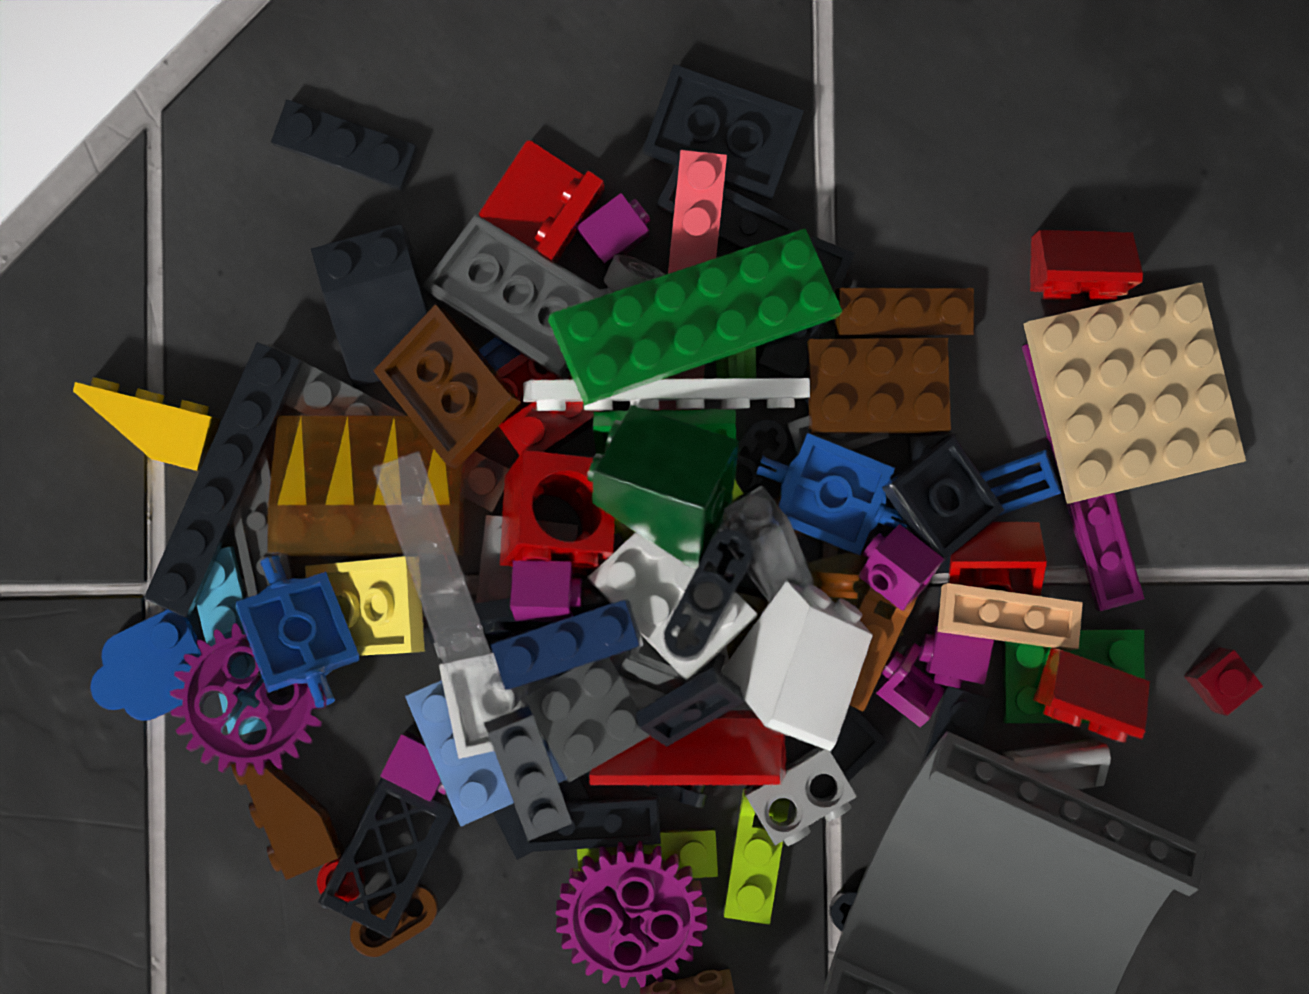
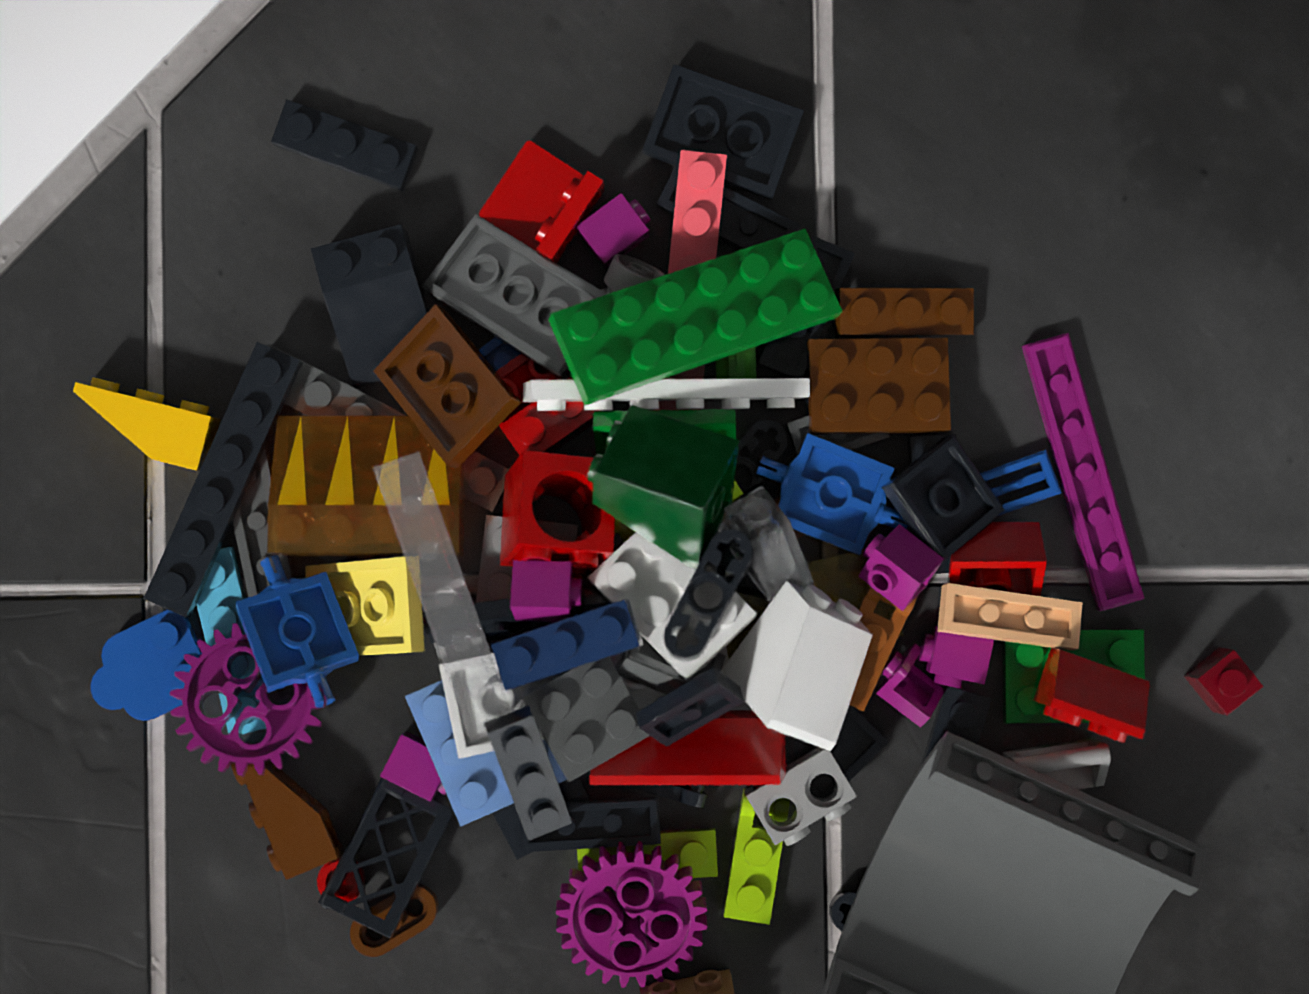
orange bush [817,572,859,599] -> none
tan plate [1023,282,1246,504] -> none
red slope [1030,230,1143,301] -> none

